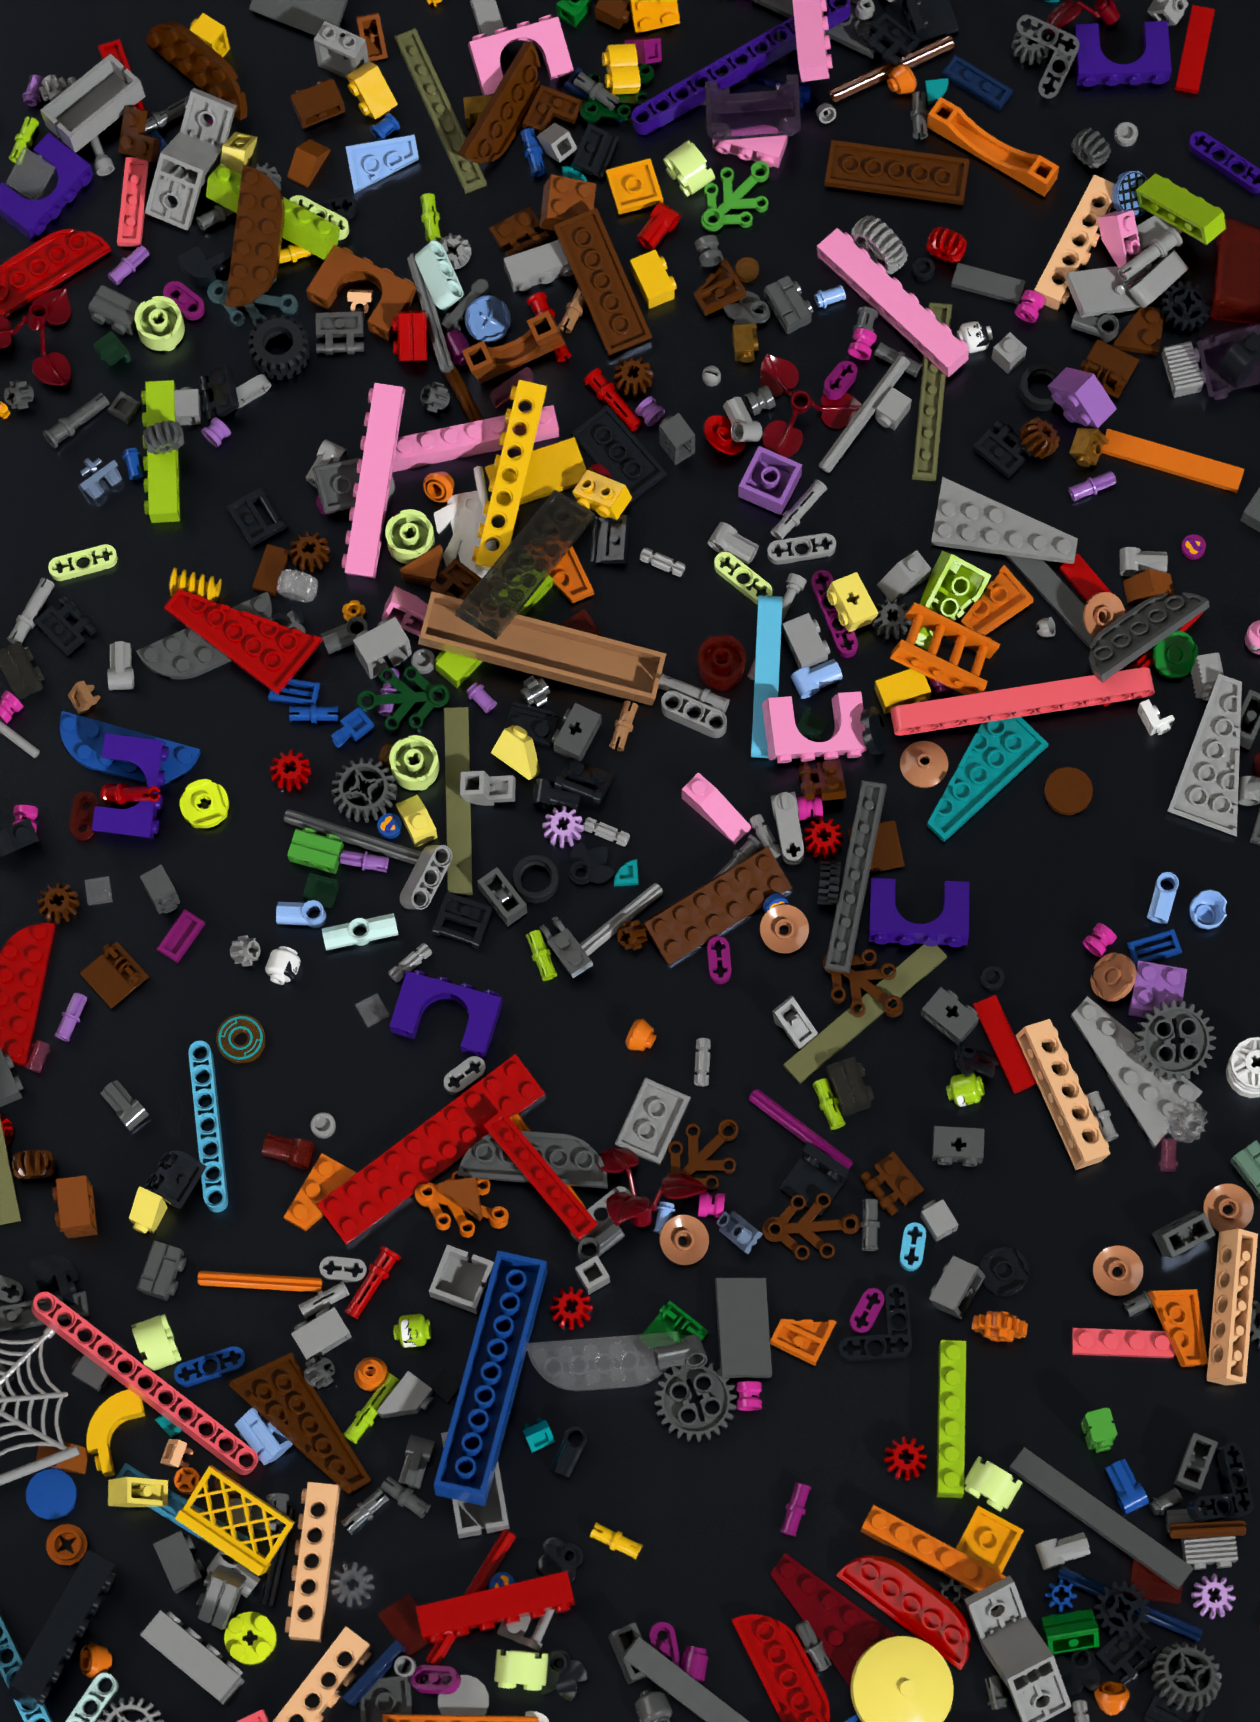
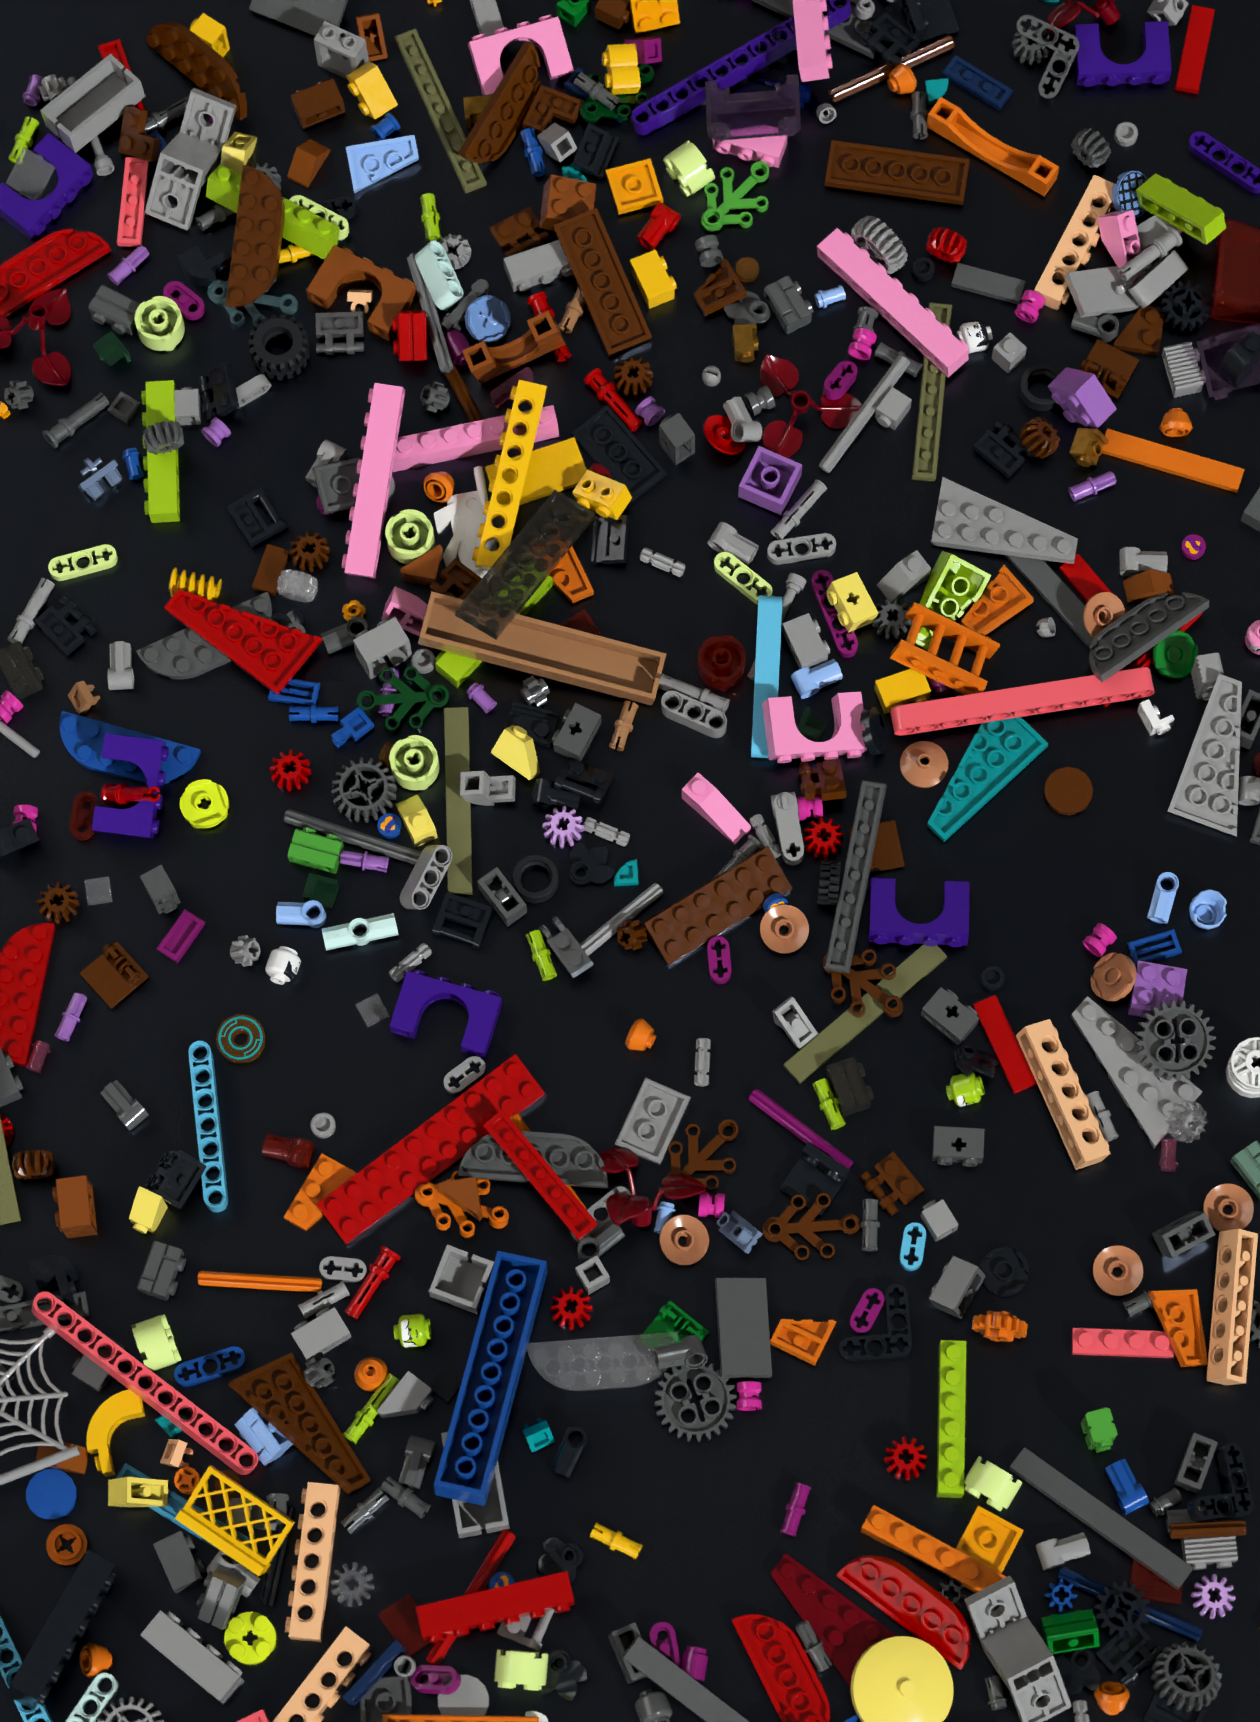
none -> orange cone [1160,408,1192,437]

